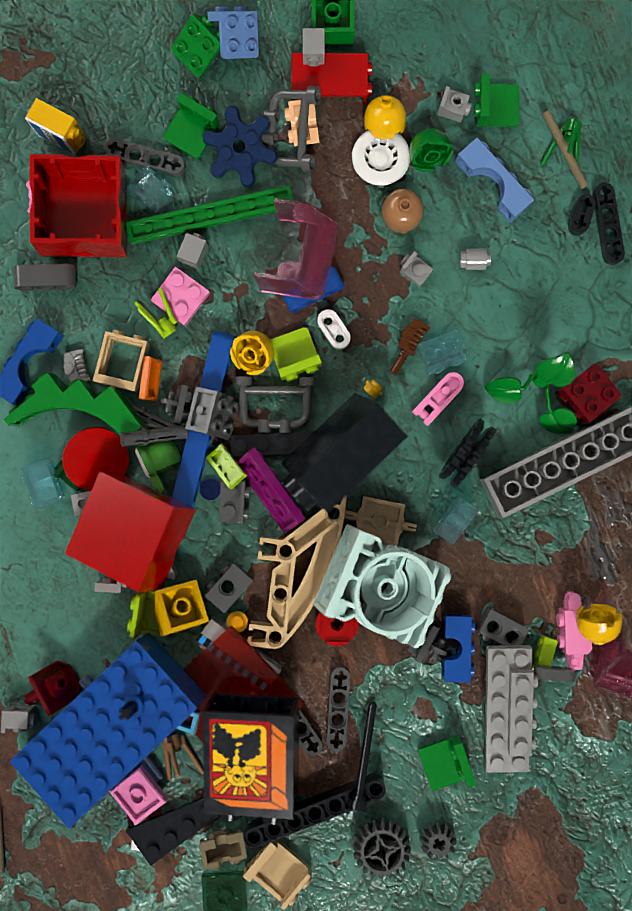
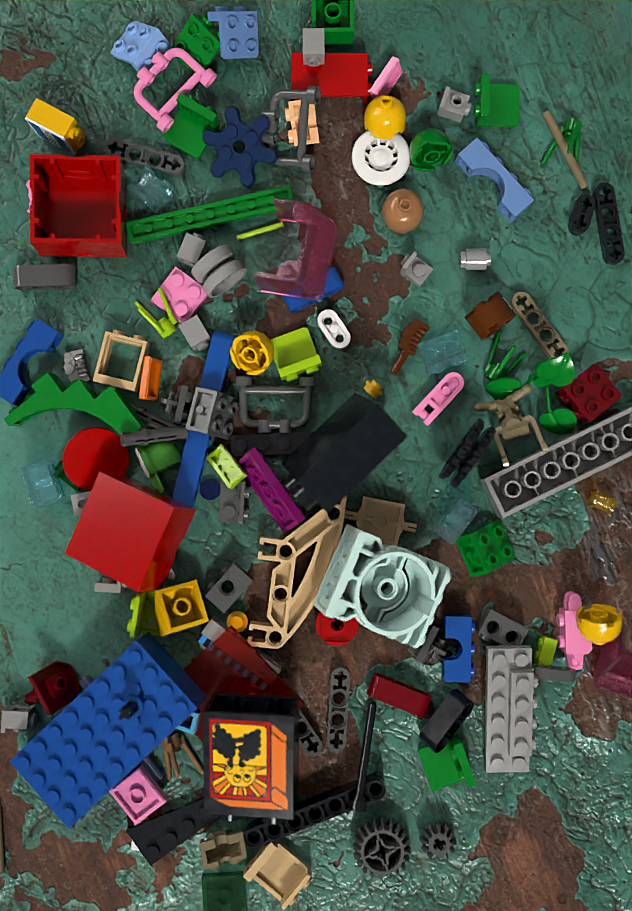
none -> light blue bracket [111,21,172,72]
none -> bright pink bar [133,48,217,133]
none -> light grey brick [178,315,211,351]
none -> light grey wheel [191,244,247,298]
none -> lime piece [236,220,284,241]
none -> dark red beam [366,673,432,717]
none -> bright pink tile [369,56,403,100]
none -> black beam [419,689,474,753]
none -> green bracket [454,519,516,577]
none -> reddish brown brick [464,291,517,341]
none -> dark tan piece [474,384,549,468]
none -> green plant [484,331,527,381]
none -> dark tan beam [510,292,569,359]
none -> clear yellow bush [587,489,617,515]

